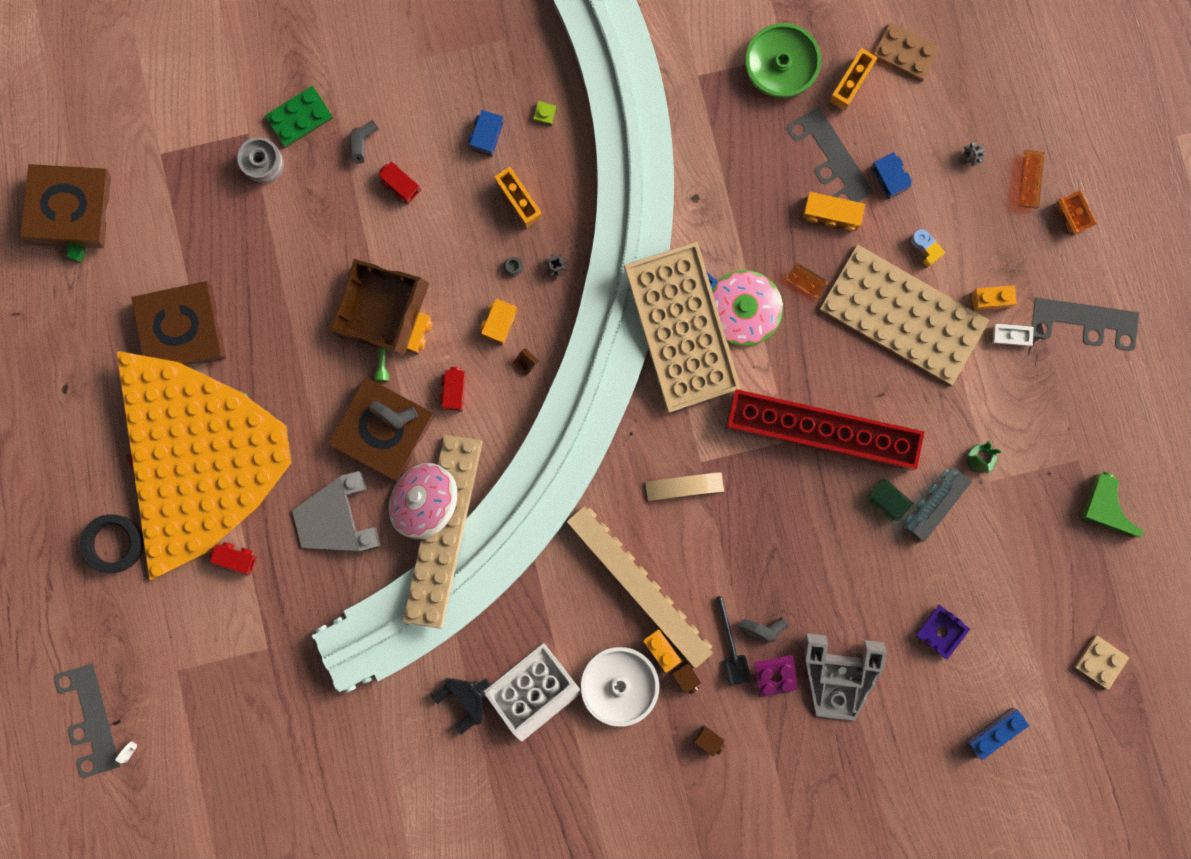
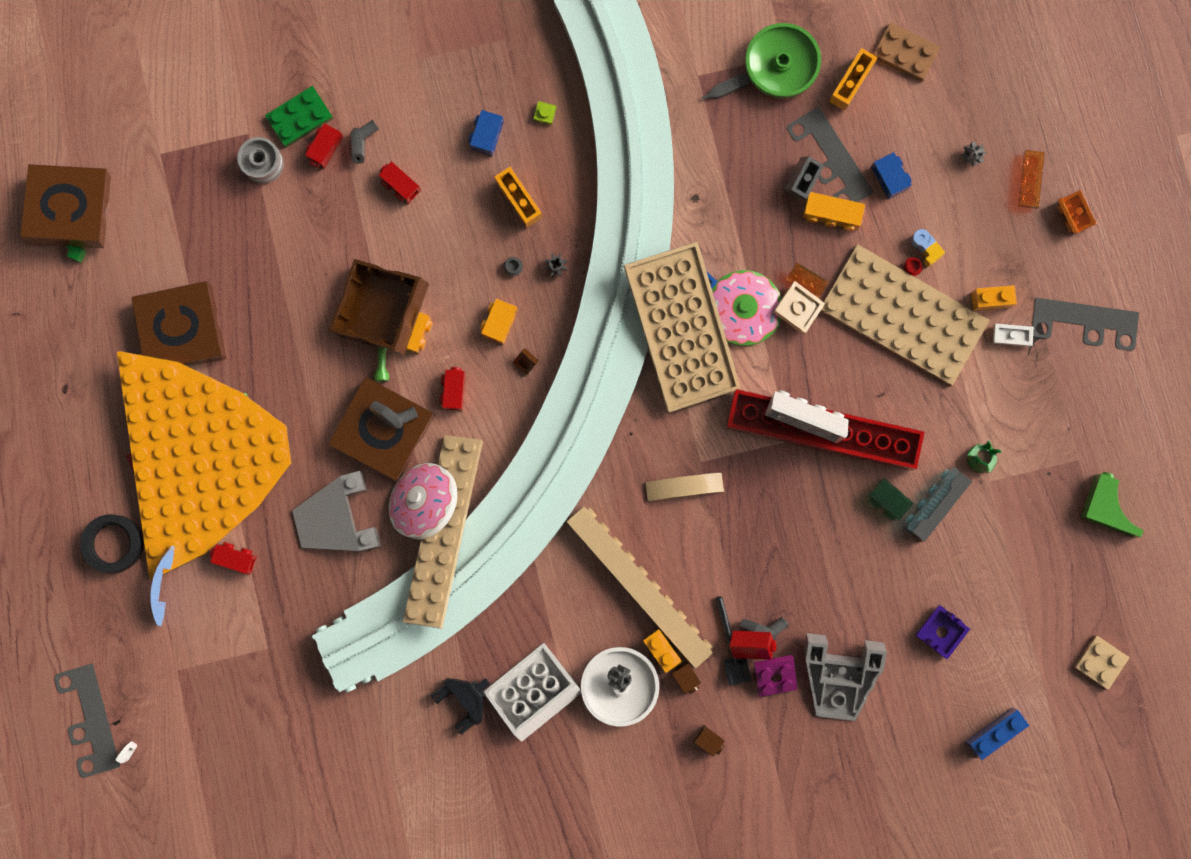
none -> light blue slope [151,546,175,626]
none -> red brick [305,123,343,169]
none -> dark grey gear [607,664,632,691]
none -> dark grey piece [702,73,750,100]
none -> red brick [729,631,777,660]
none -> white slope [765,390,848,443]
none -> tan plate [773,281,825,334]
none -> dark grey brick [783,156,824,200]
none -> red plate [903,257,923,276]

